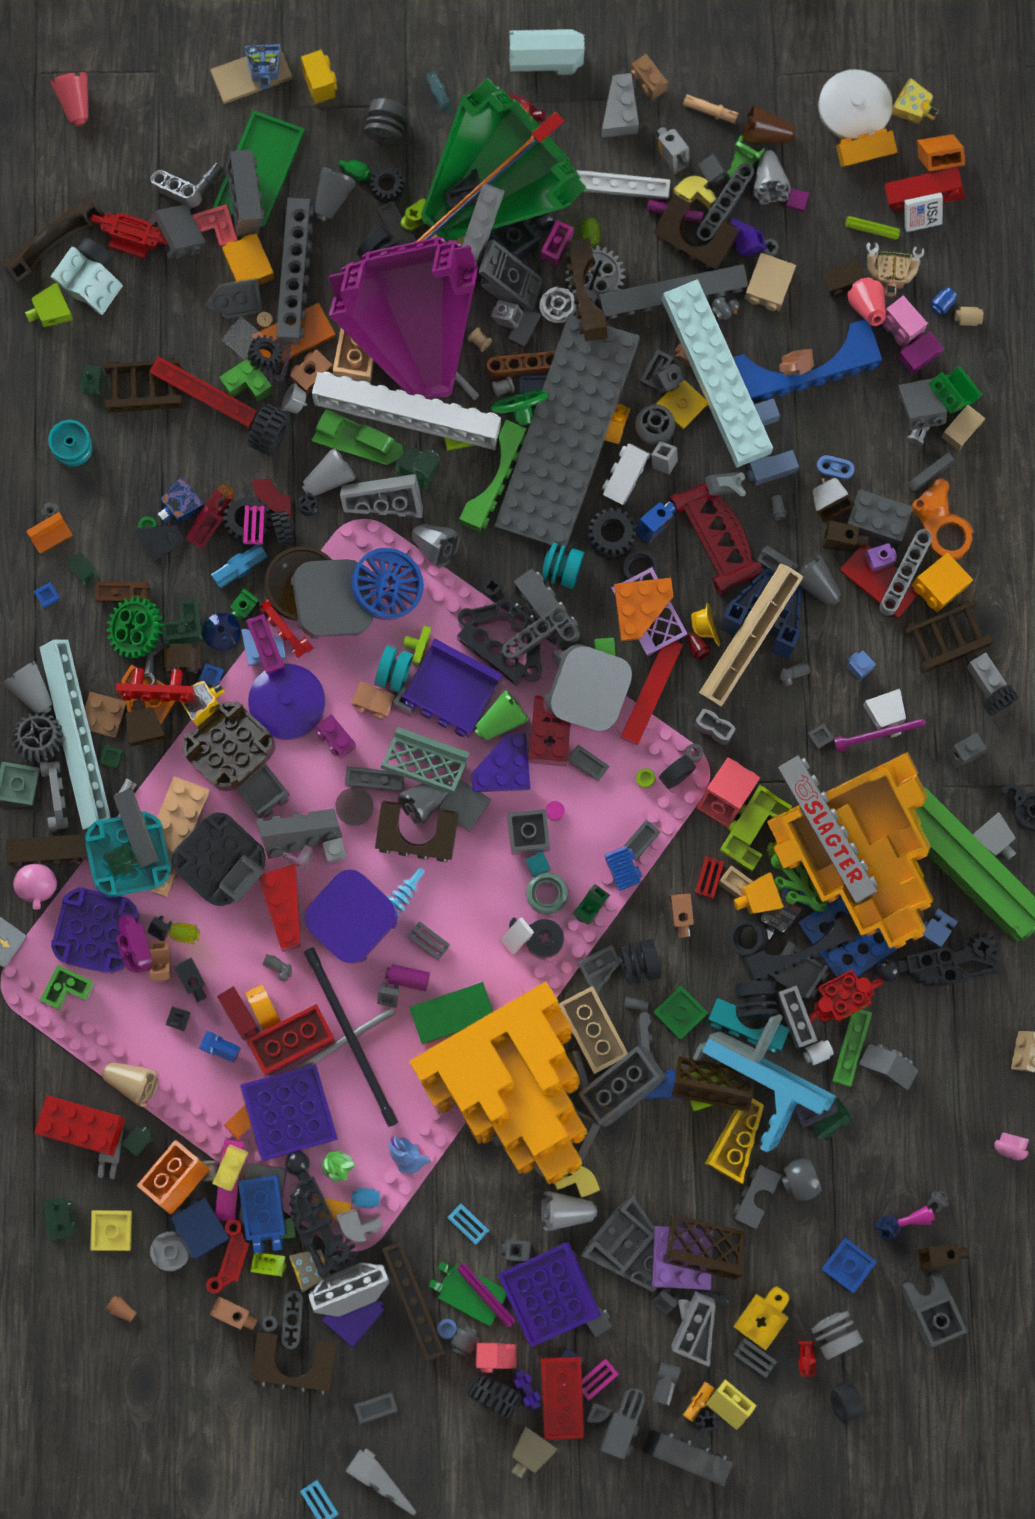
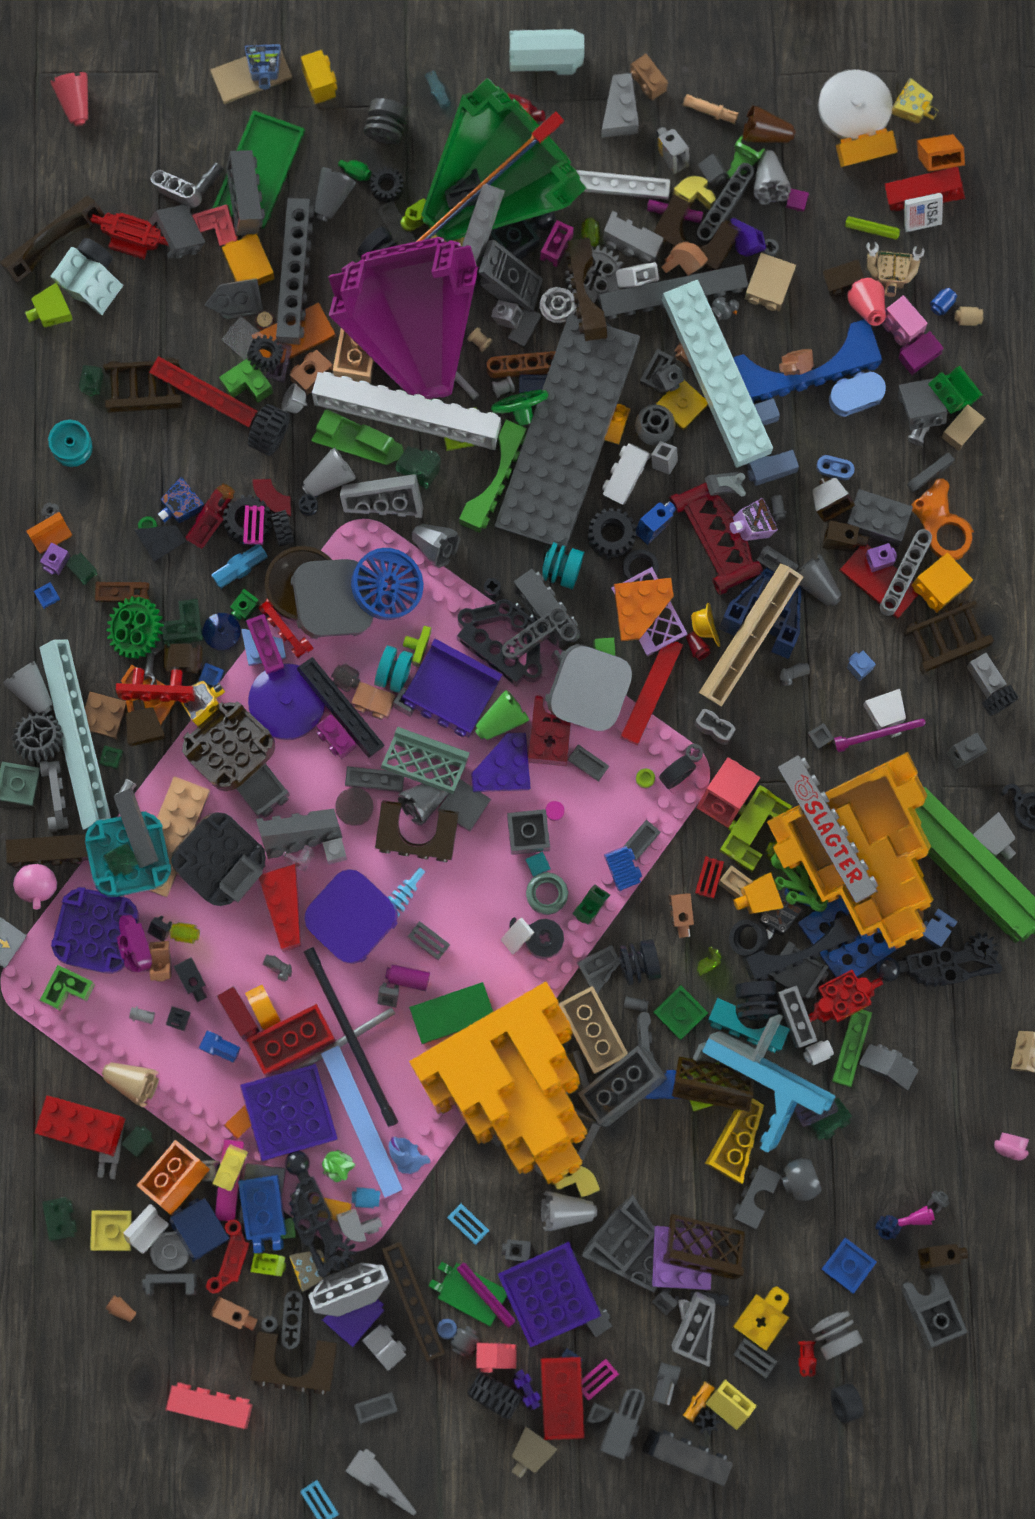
none -> medium lavender brick [40,542,70,575]
none -> white panel [123,1204,169,1254]
none -> light grey pin [129,1006,155,1024]
none -> dark grey panel [142,1274,197,1296]
none -> coral brick [166,1383,253,1429]
none -> black plate [296,657,385,758]
none -> light blue tile [321,1045,403,1198]
none -> clear smoke head [331,664,361,692]
none -> light grey brick [362,1325,406,1371]
none -> light grey wedge [603,211,663,263]
none -> white brick [616,263,659,289]
none -> nougat brick [662,242,708,276]
none -> clear neon green bracket [696,946,722,976]
none -> torso [730,498,778,541]
none -> light blue brick [829,372,886,417]

